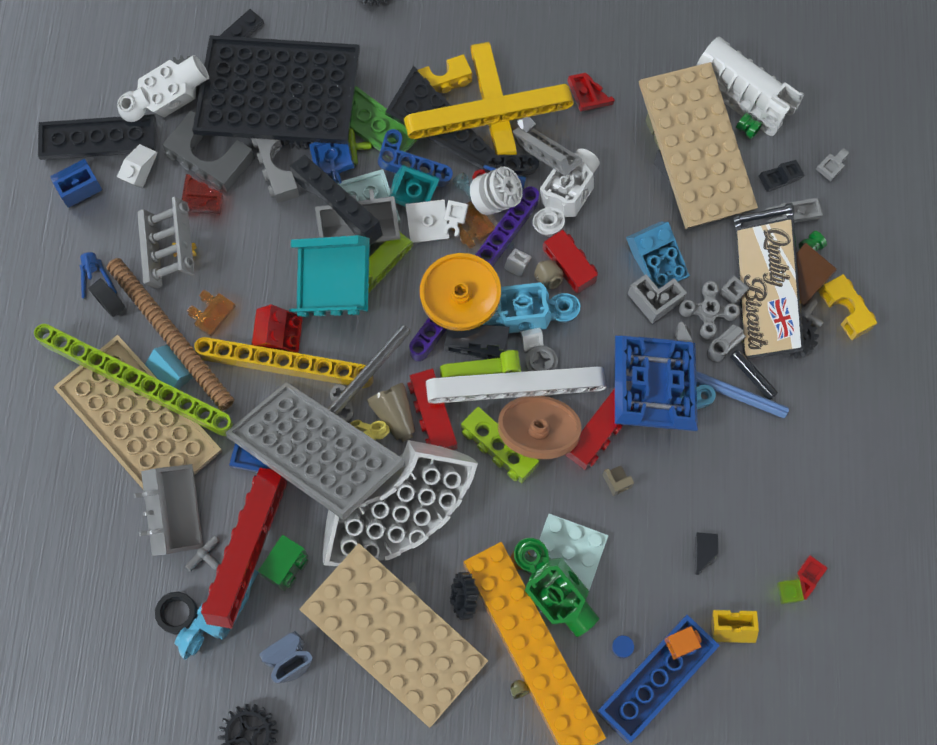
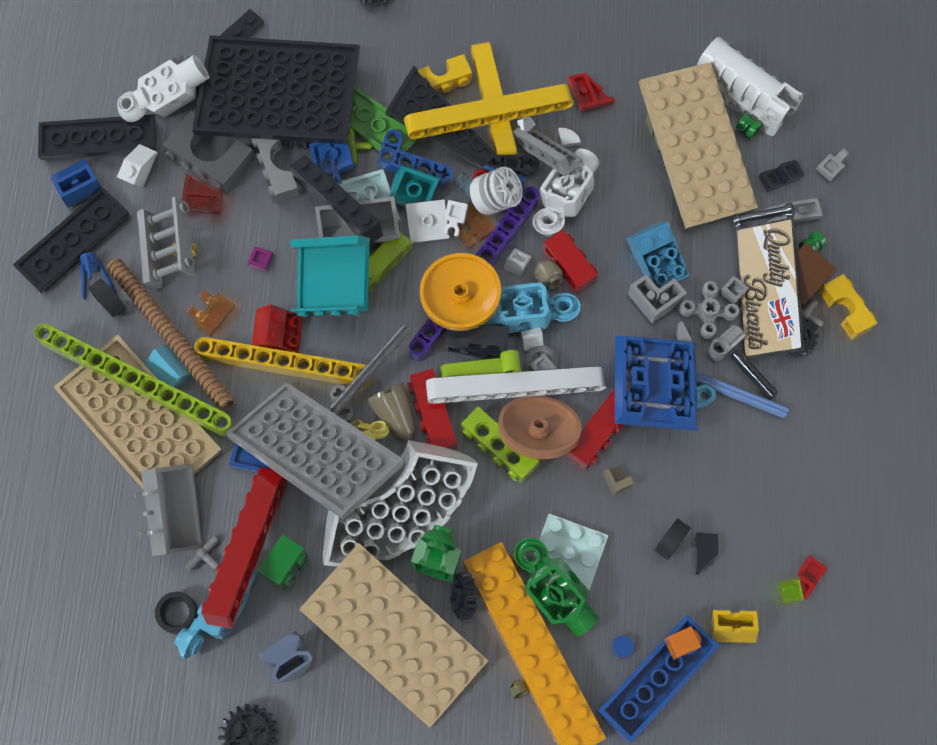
none -> black plate [13,187,130,293]
none -> magenta tile [247,246,274,272]
none -> green brick [411,525,461,582]
none -> light grey tile [529,353,557,371]
none -> white tile [558,128,581,147]
none -> black tyre [654,518,691,560]

